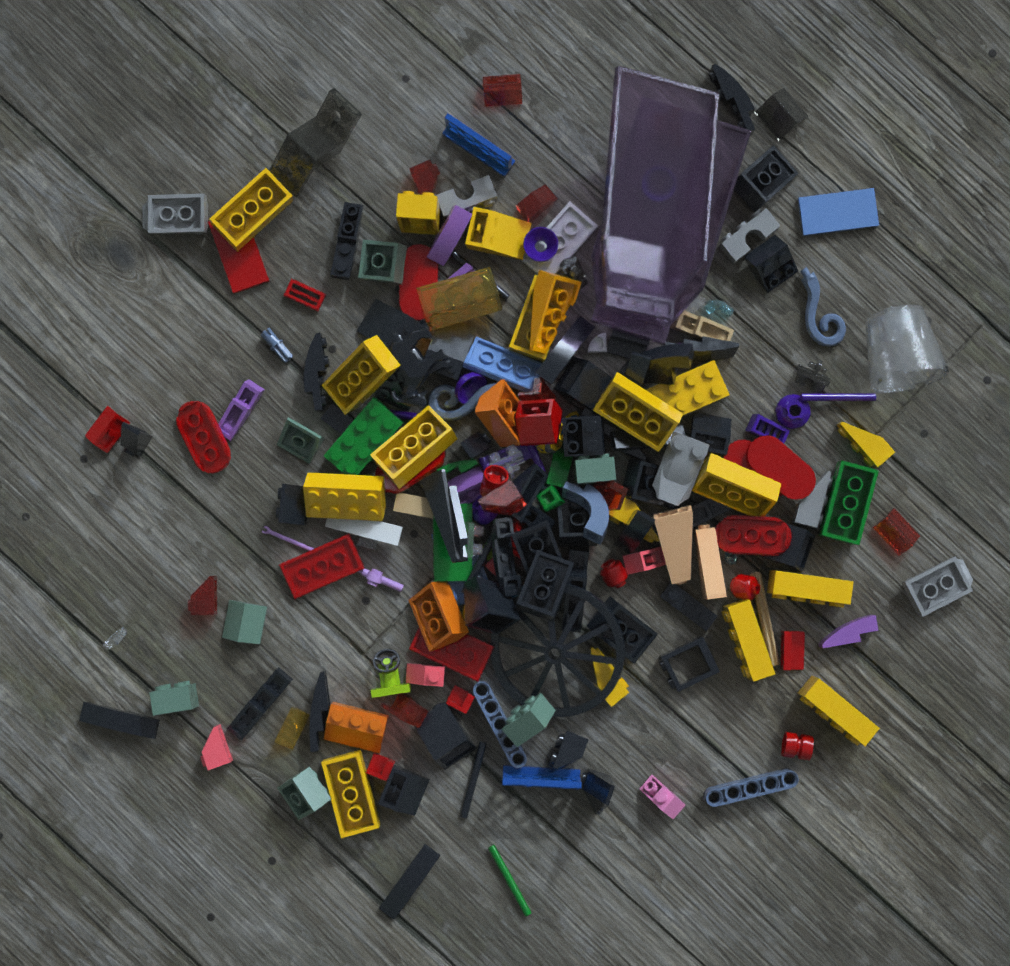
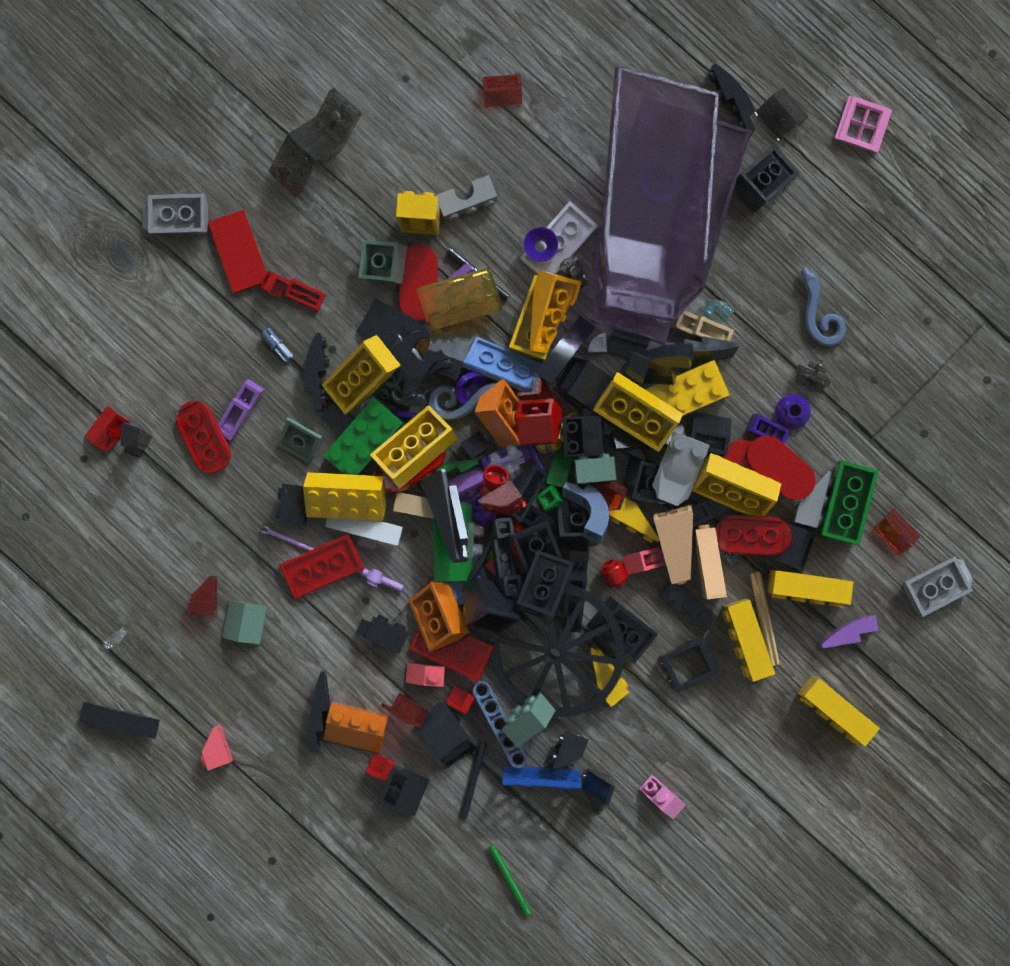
sand green brick [149,680,199,716] -> none
yellow brick [209,168,293,252] -> none
black slope [227,667,293,741] -> none
clear yellow slope [274,706,310,750] -> none
sand green brick [277,767,331,820] -> none
yellow brick [321,749,381,838] -> none
black slope [330,202,363,281] -> none
lime piece [371,649,411,698] -> none
black slope [378,844,440,919] -> none
clear red slope [409,160,440,195] -> none
medium lavender slope [426,205,473,266] -> none
blue fence [442,113,515,178] -> none
yellow slope [465,207,532,260] -> none
clear red slope [517,184,558,223] -> none
black slope [614,510,656,554] -> none
sand blue beam [704,768,799,807] -> none
light grey arch [719,208,780,264] -> none
red head [730,574,760,600] -> none
black slope [744,235,798,293] -> none
red panel [780,630,805,670] -> none
red wheel [781,731,814,761] -> none
medium blue tile [798,188,879,236] -> none
dark purple bar [800,393,876,401] -> none
yellow slope [837,422,895,468] -> none
clear cone [865,305,949,393] -> none
none -> red panel [259,271,292,298]
none -> black hinge [356,614,409,654]
none -> bright pink piece [834,96,892,153]

